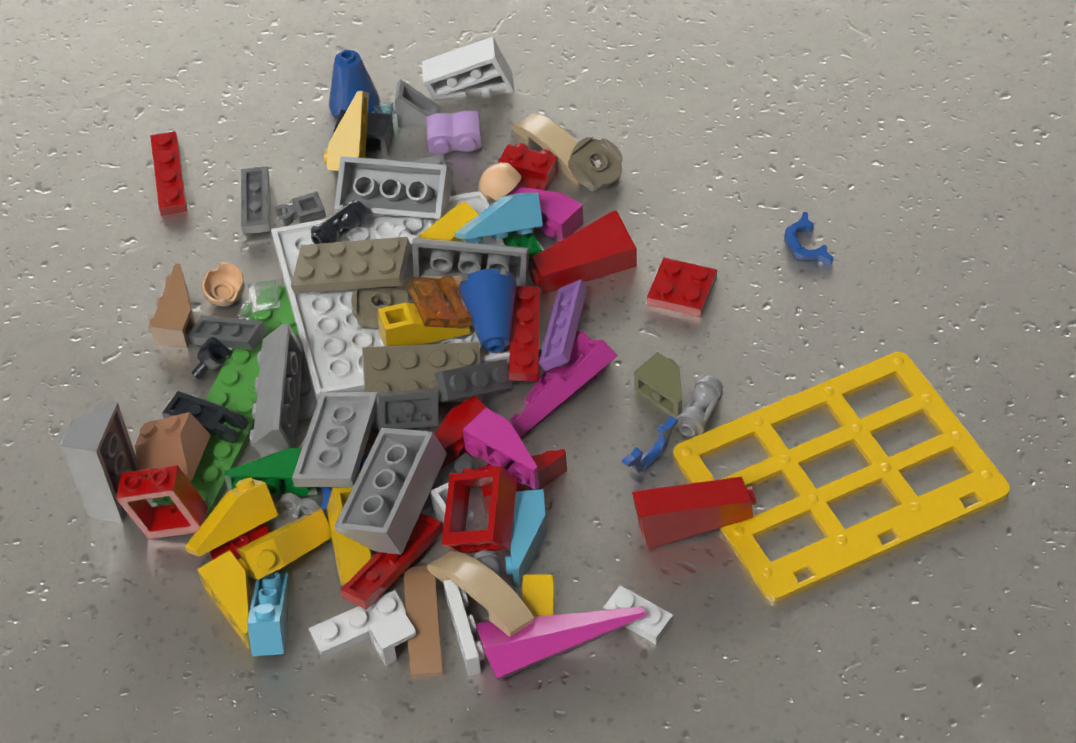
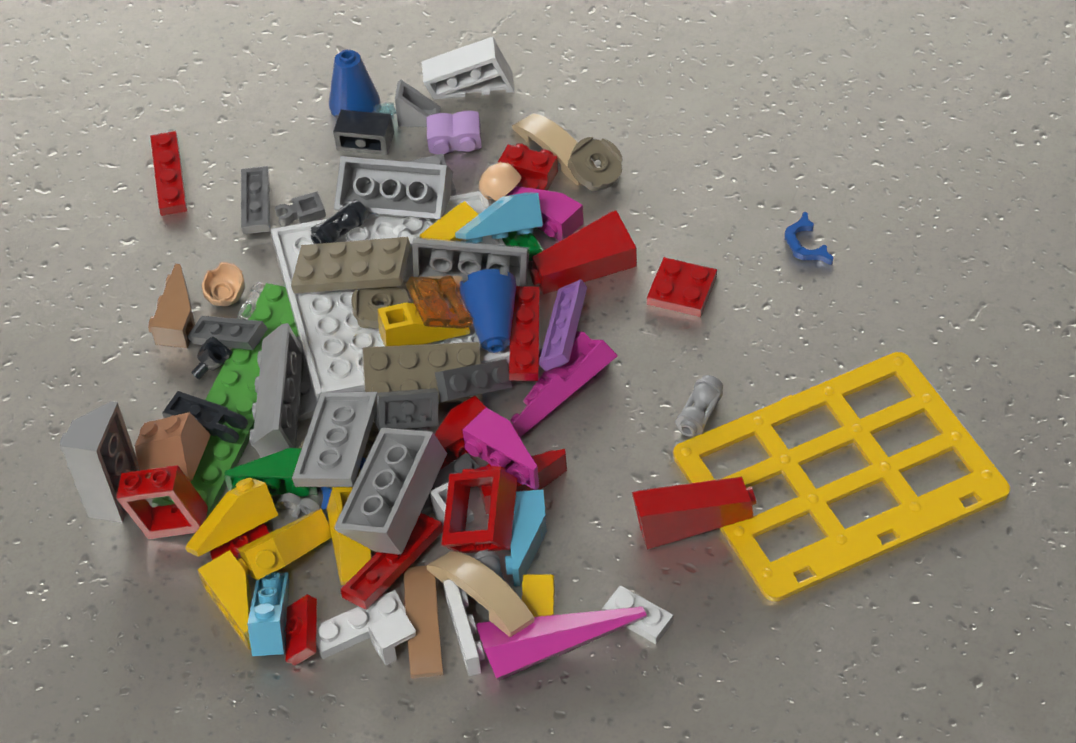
clear slope [248,280,280,312] -> none
yellow slope [324,91,369,171] -> none
blue helmet [622,416,678,472] -> none
olive slope [634,352,682,418] -> none
none -> red plate [285,594,317,666]

